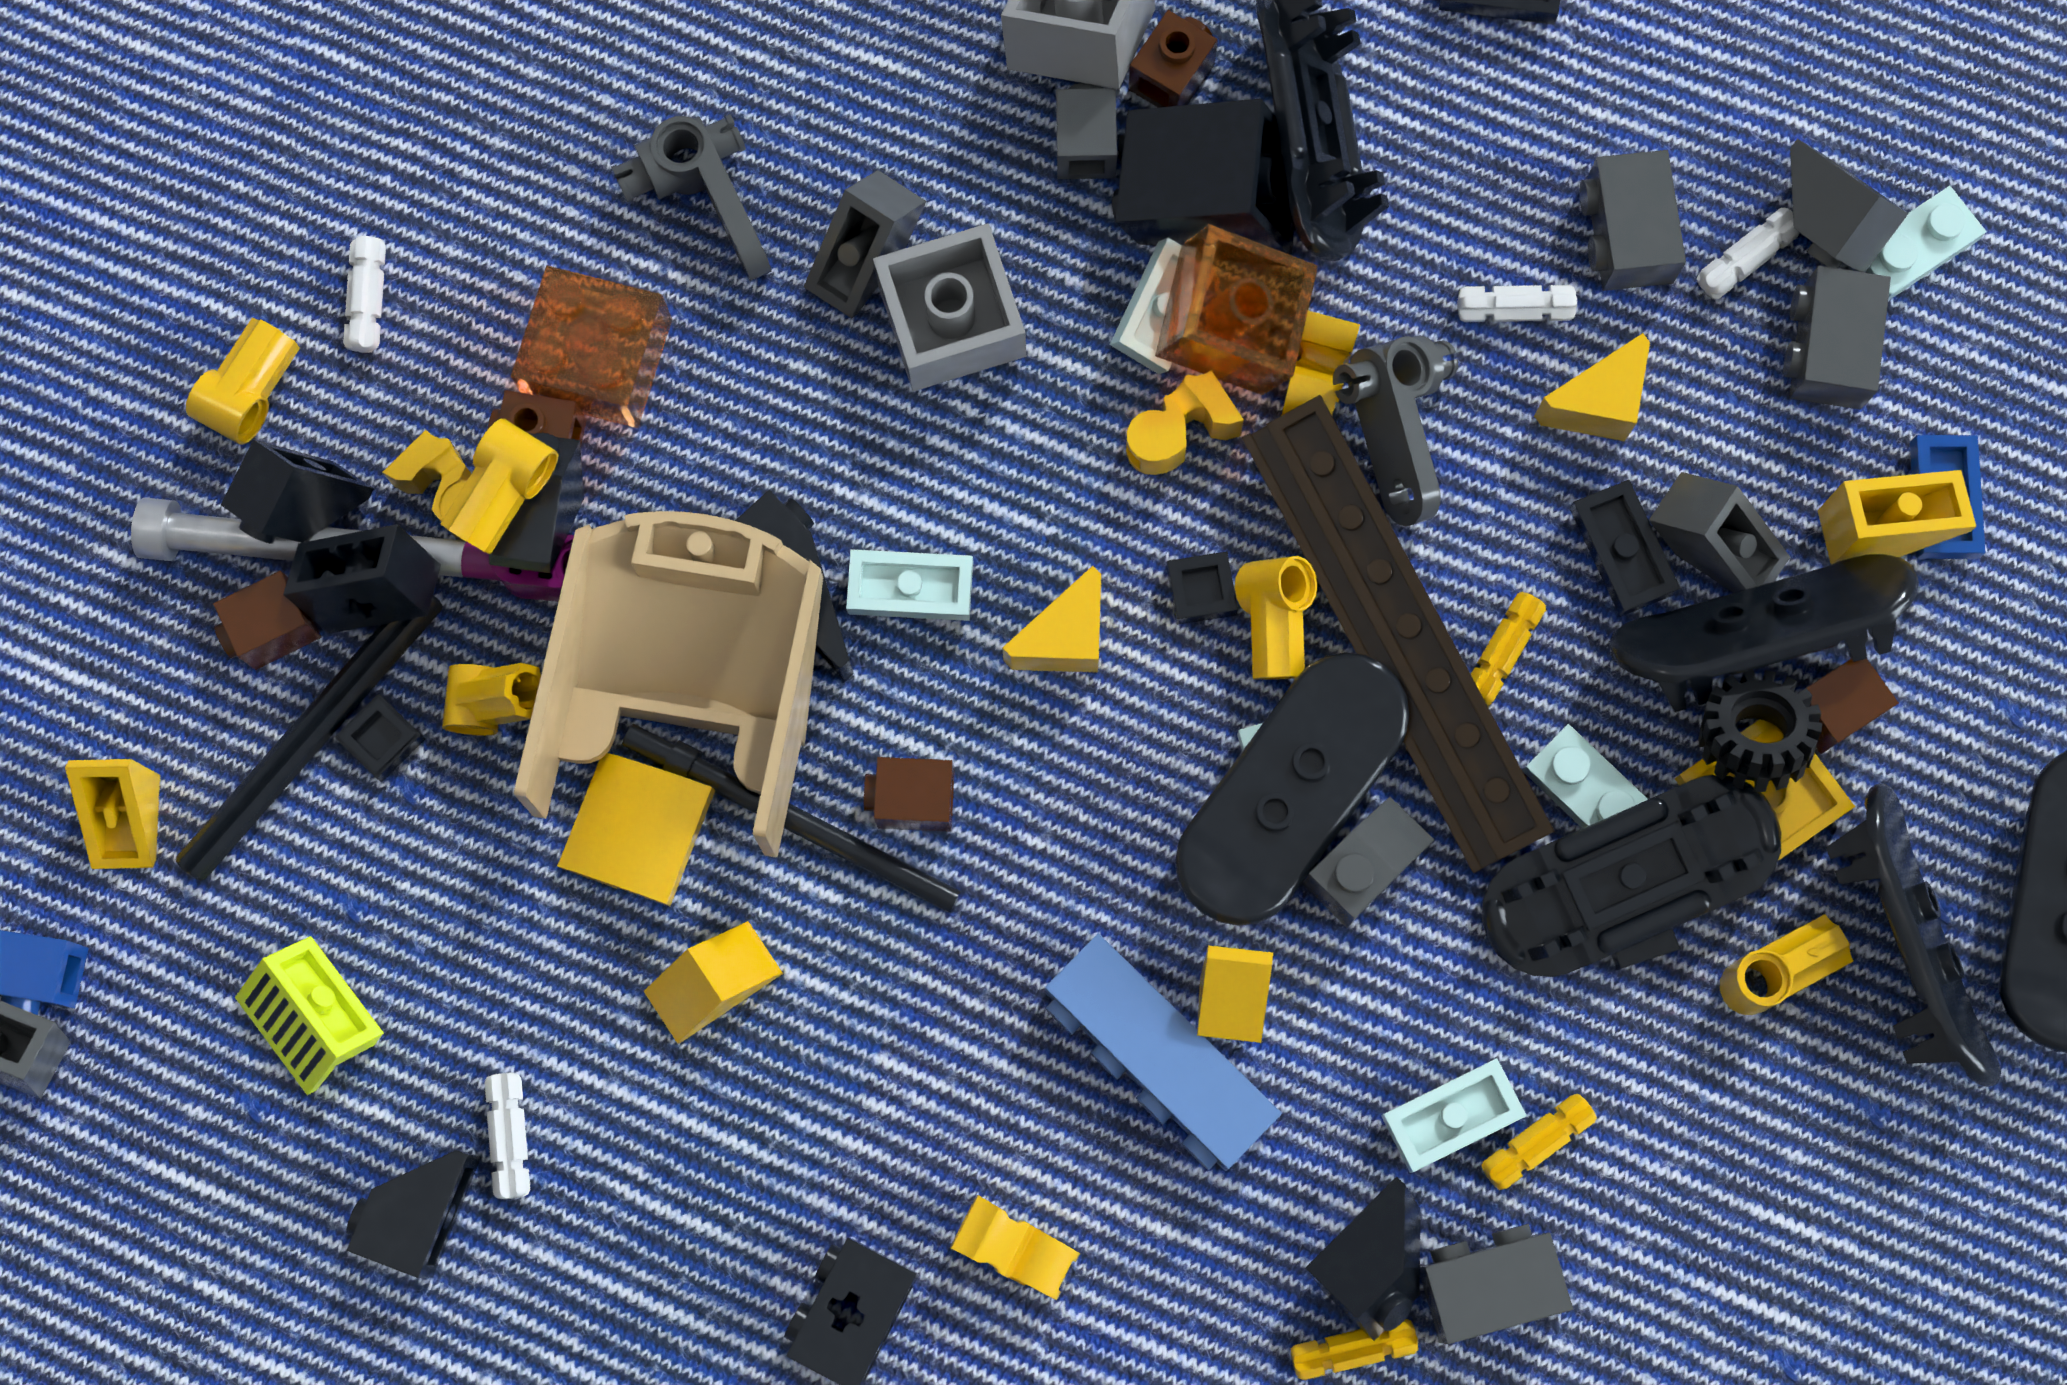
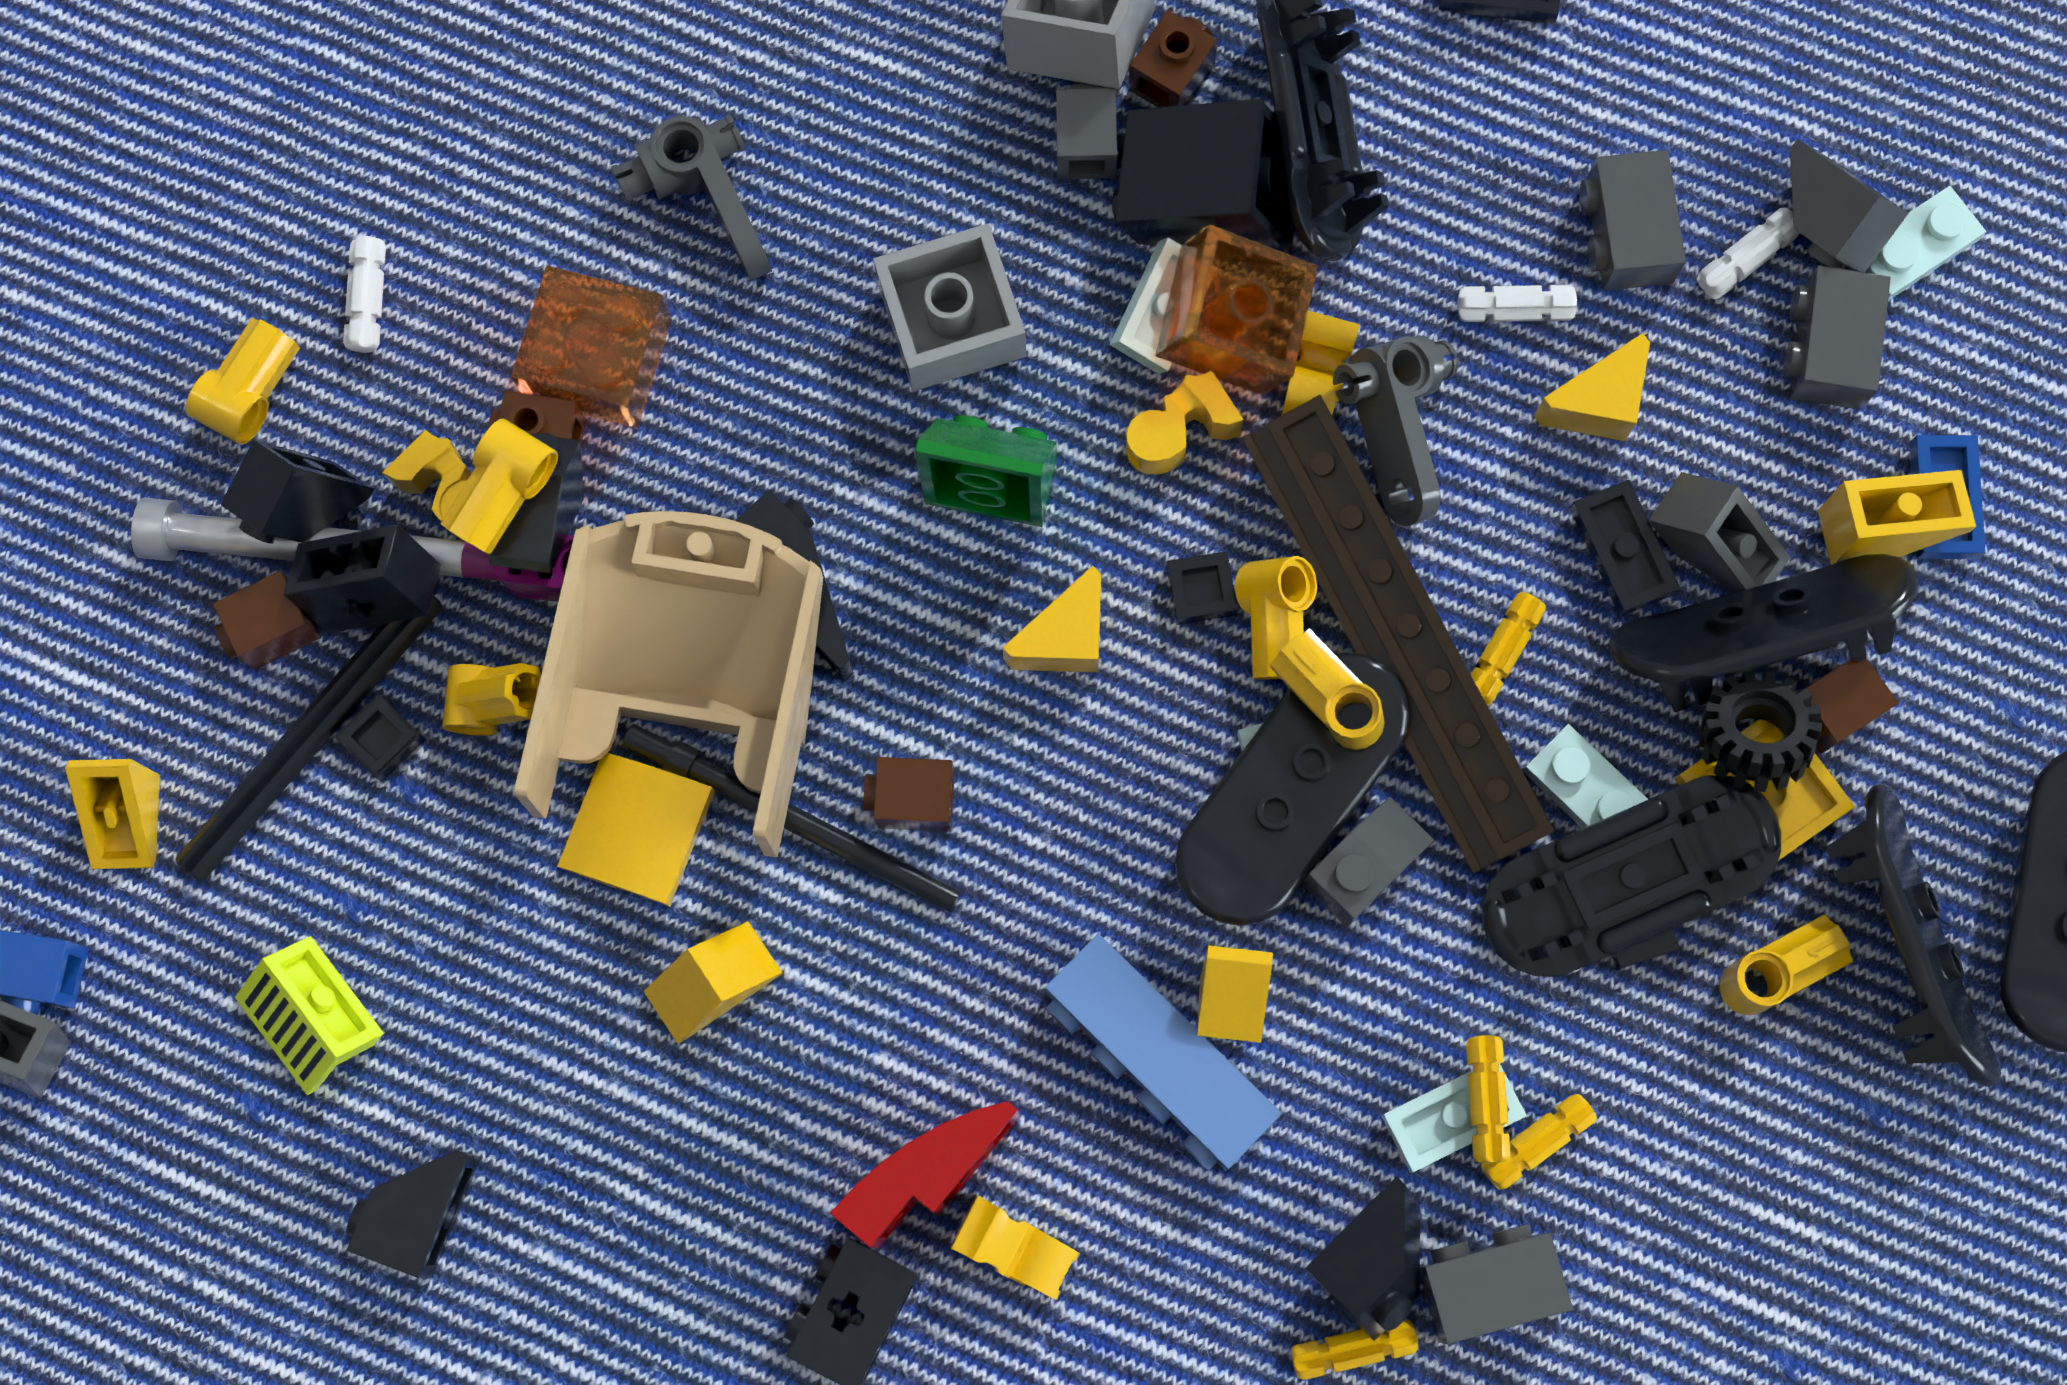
white axle [485,1073,530,1199] -> none
dark grey slope [804,170,927,319] -> none
light aqua plate [846,549,973,621] -> none
none -> red slope [830,1101,1020,1249]
none -> green slope [915,415,1057,527]
none -> yellow piece [1270,628,1385,750]
none -> yellow axle [1466,1035,1510,1163]

